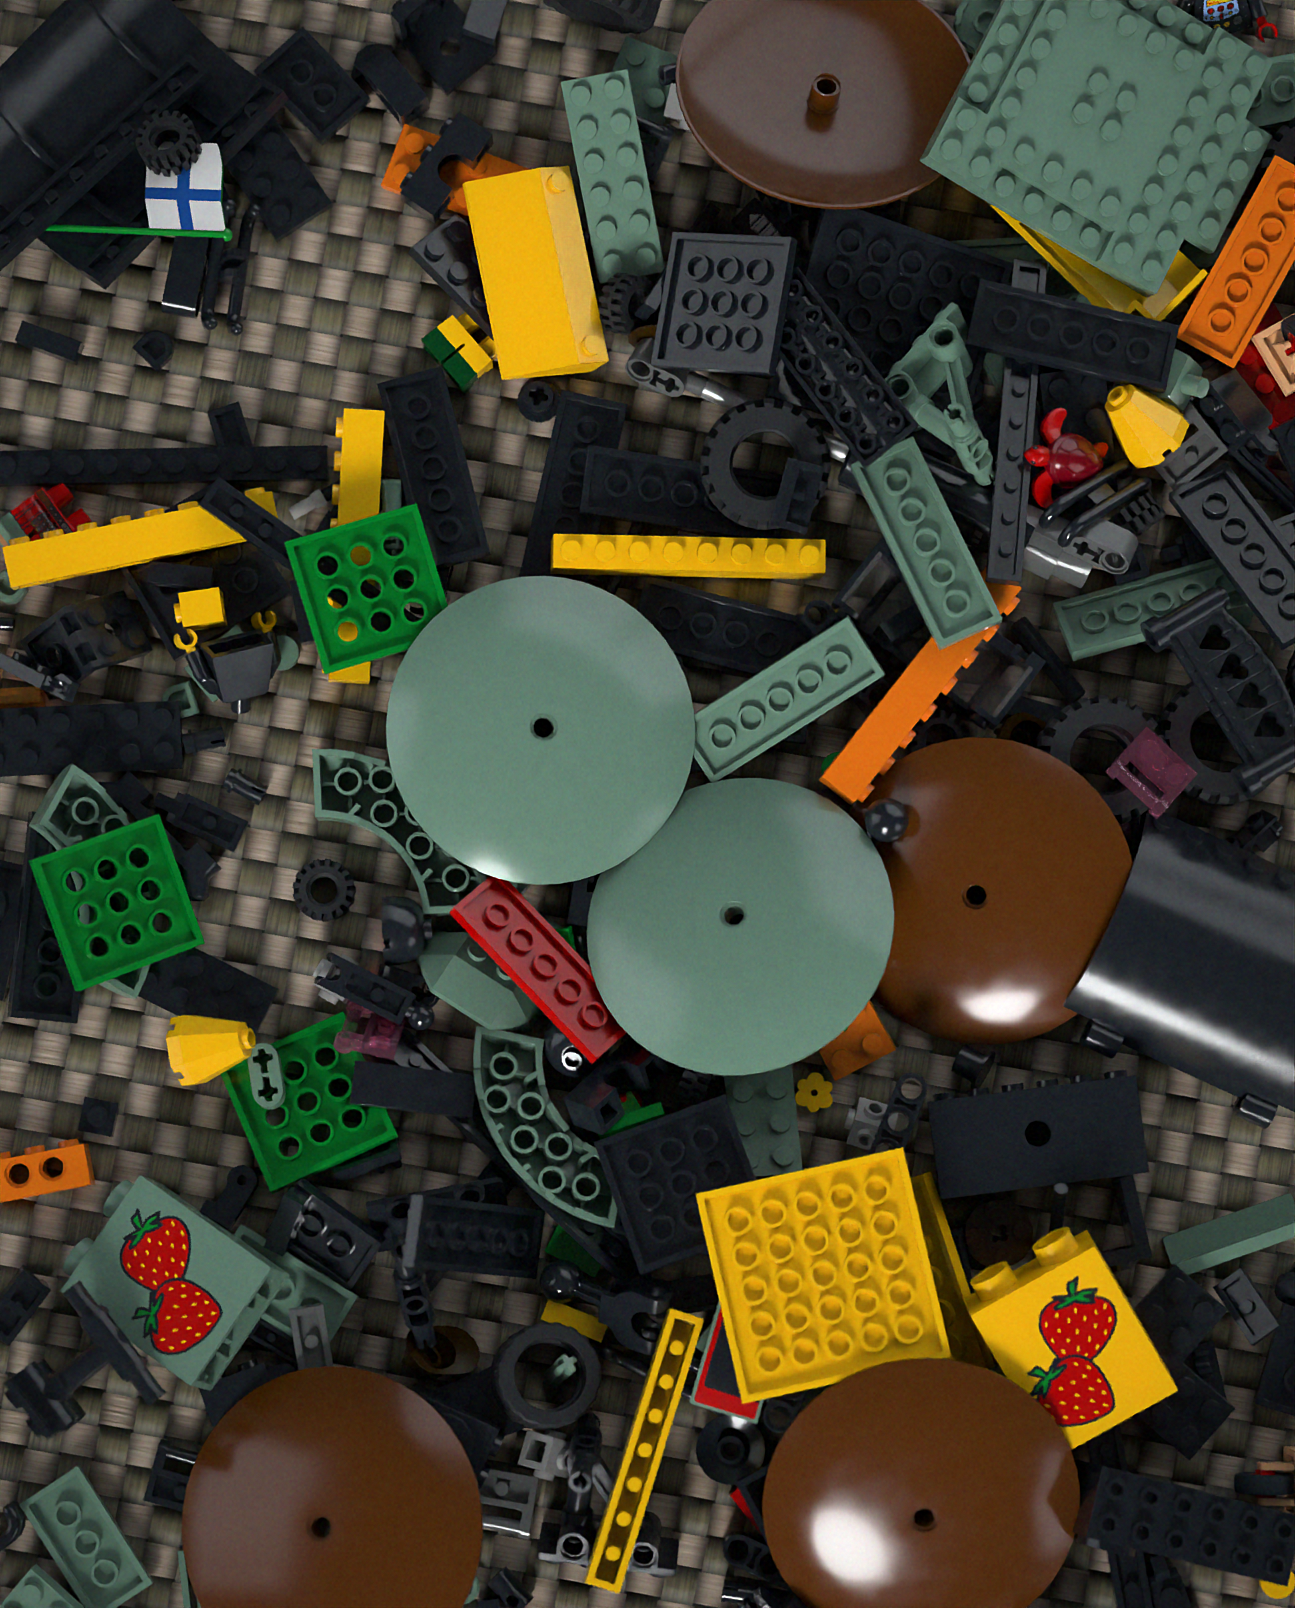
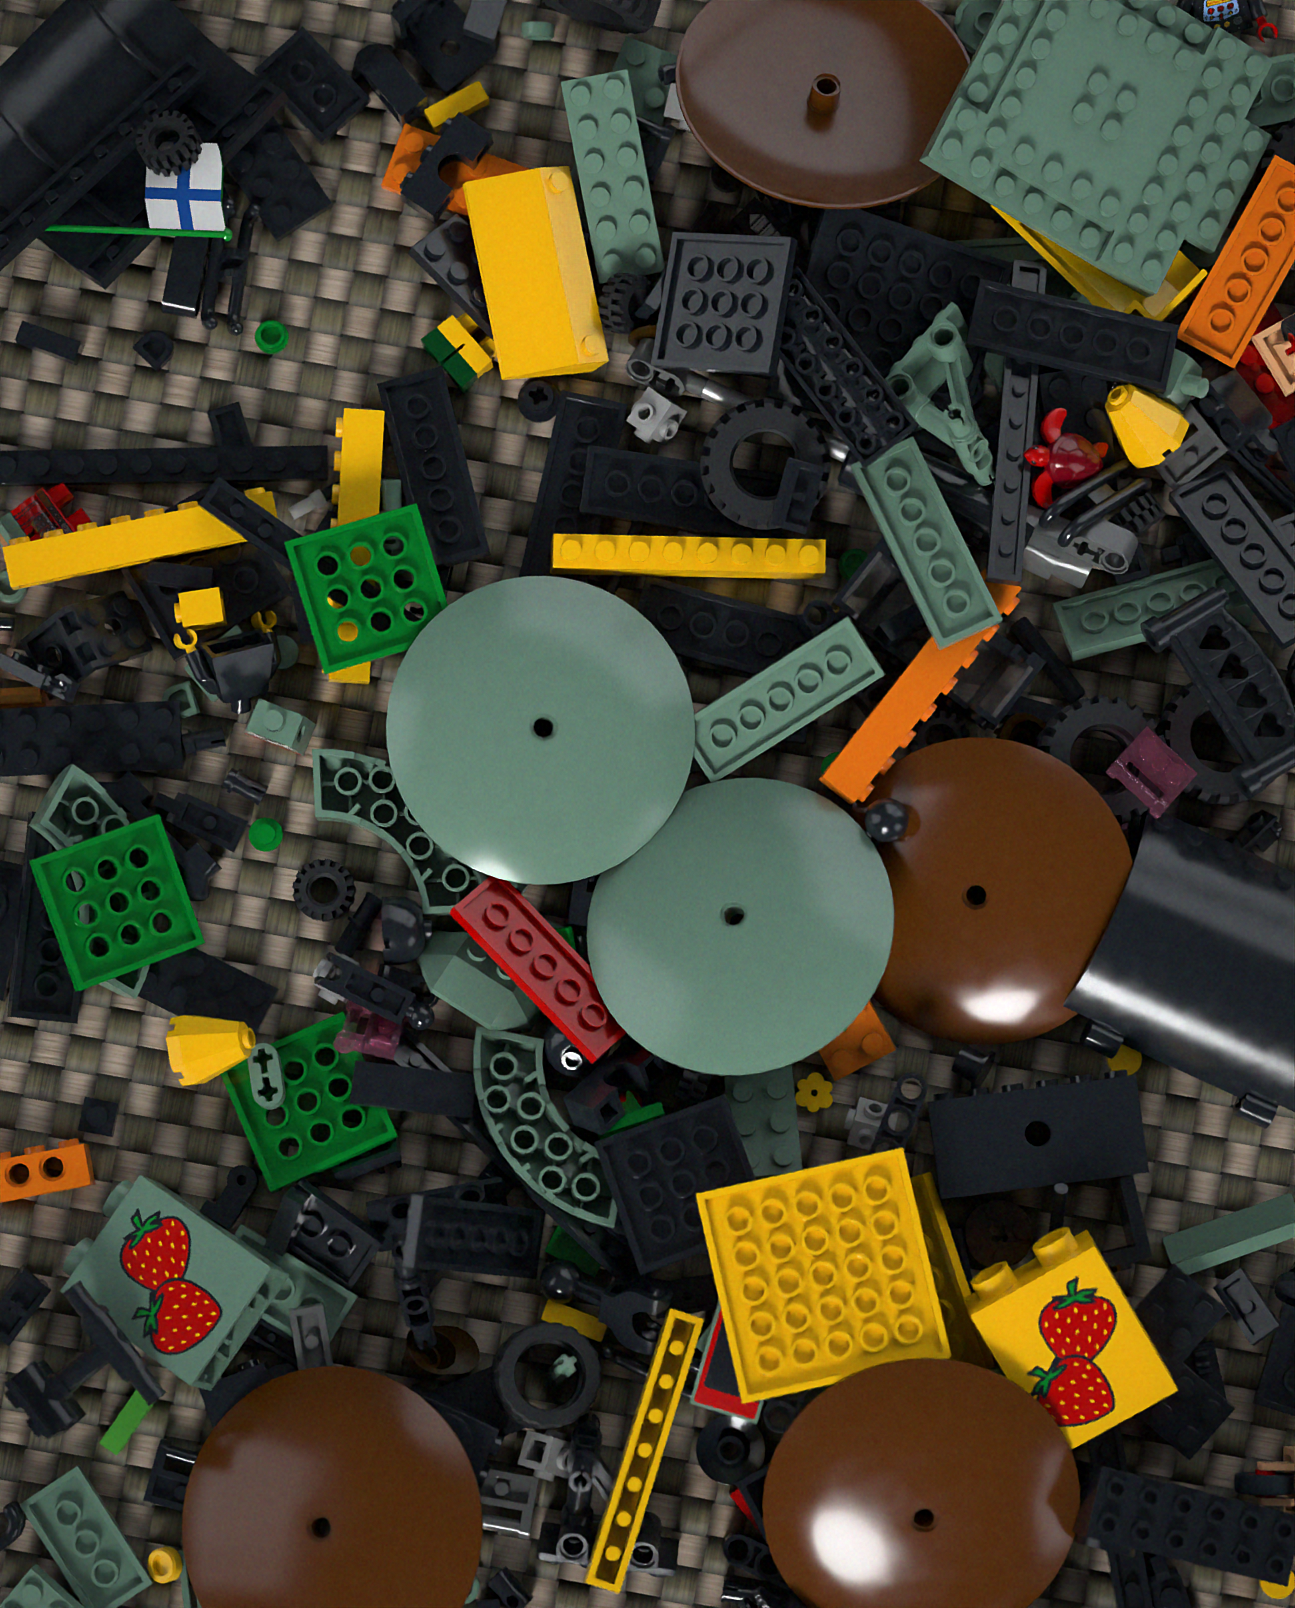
none -> bright green piece [99,1390,156,1456]
none -> yellow tile [147,1547,183,1583]
none -> sand green torso [243,698,316,756]
none -> green plate [249,817,283,852]
none -> green plate [255,320,289,354]
none -> black axle [334,892,382,958]
none -> yellow piece [424,80,490,133]
none -> sand green tile [521,21,555,41]
none -> light grey brick [626,386,687,445]
none -> black tile [711,162,743,193]
none -> green plate [838,548,872,583]
none -> yellow tile [1106,1044,1142,1076]

